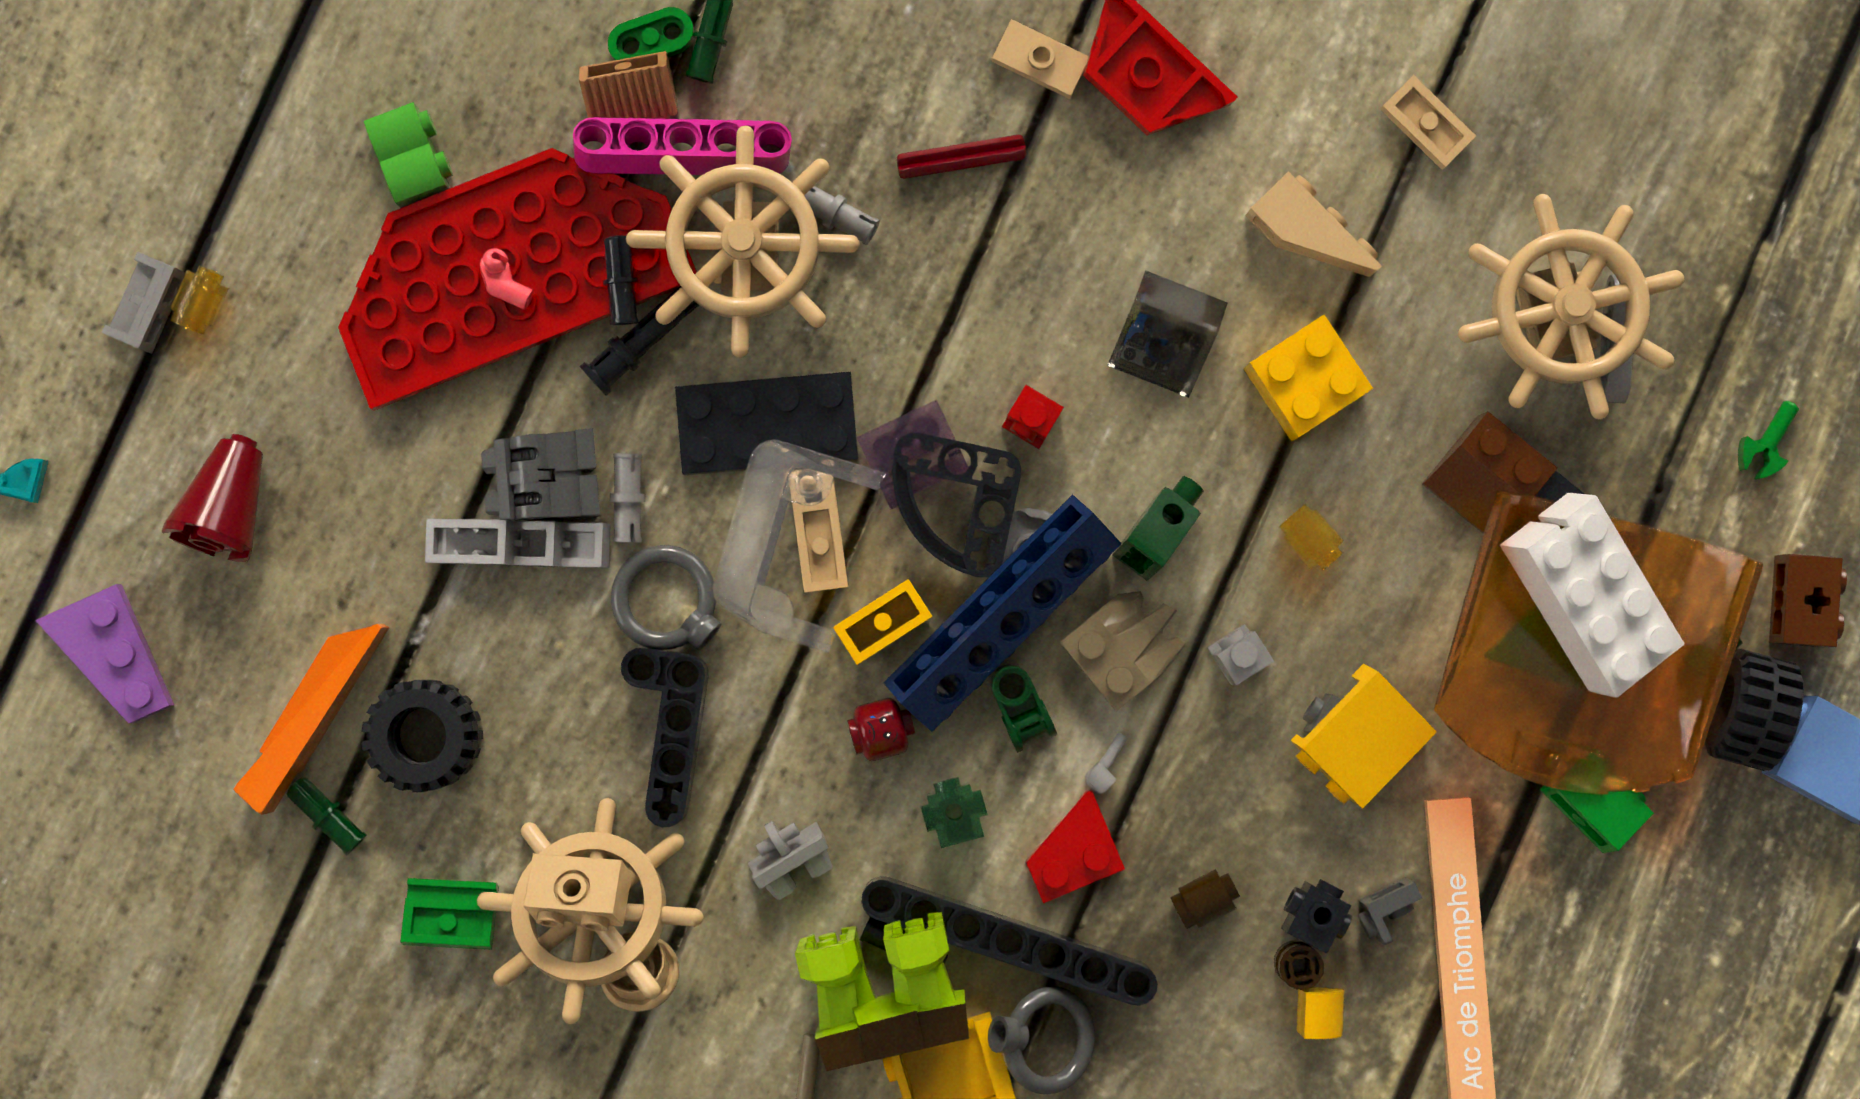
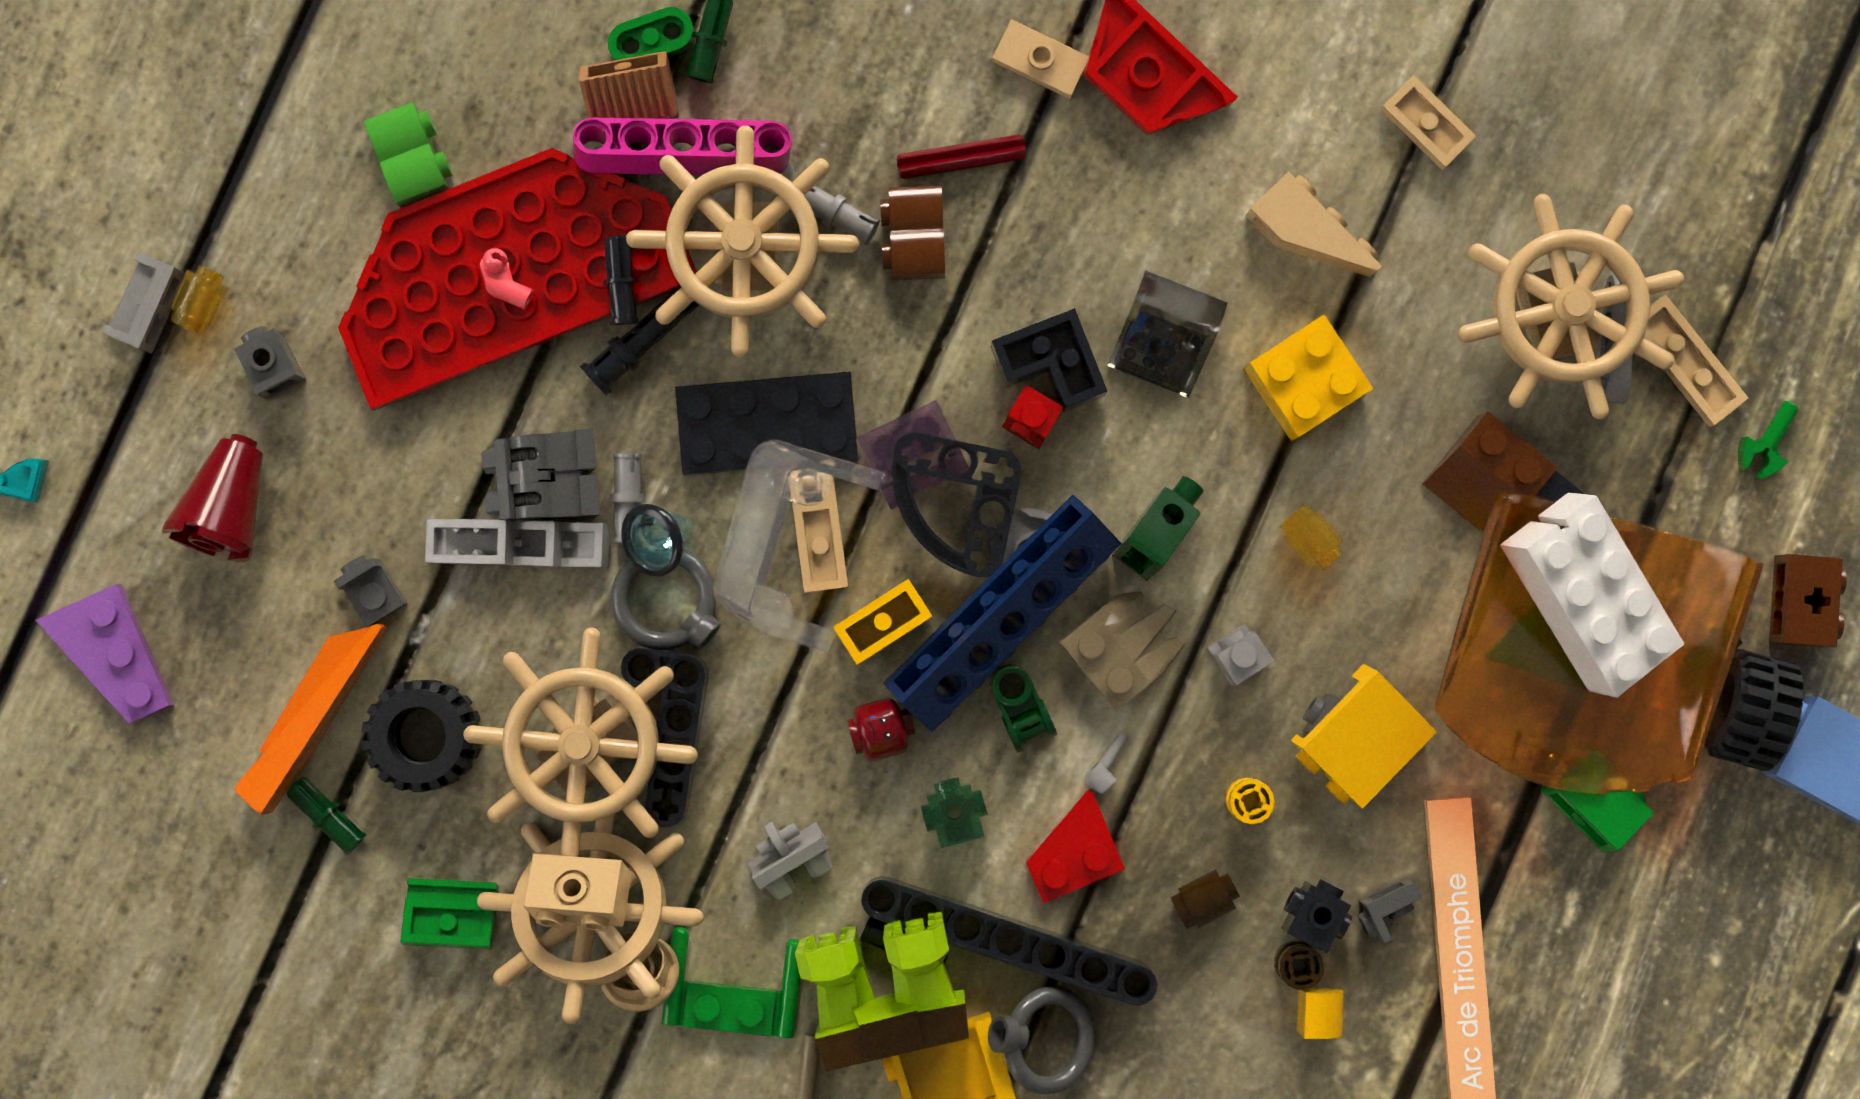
none -> dark grey brick [234,326,306,399]
none -> dark grey bracket [334,556,407,627]
none -> tan piece [463,627,698,857]
none -> clear light blue hat [621,504,693,577]
none -> green plate [661,927,800,1038]
none -> reddish brown brick [880,186,945,281]
none -> black brick [990,308,1108,413]
none -> yellow wheel [1225,777,1275,824]
none -> tan plate [1643,295,1749,427]

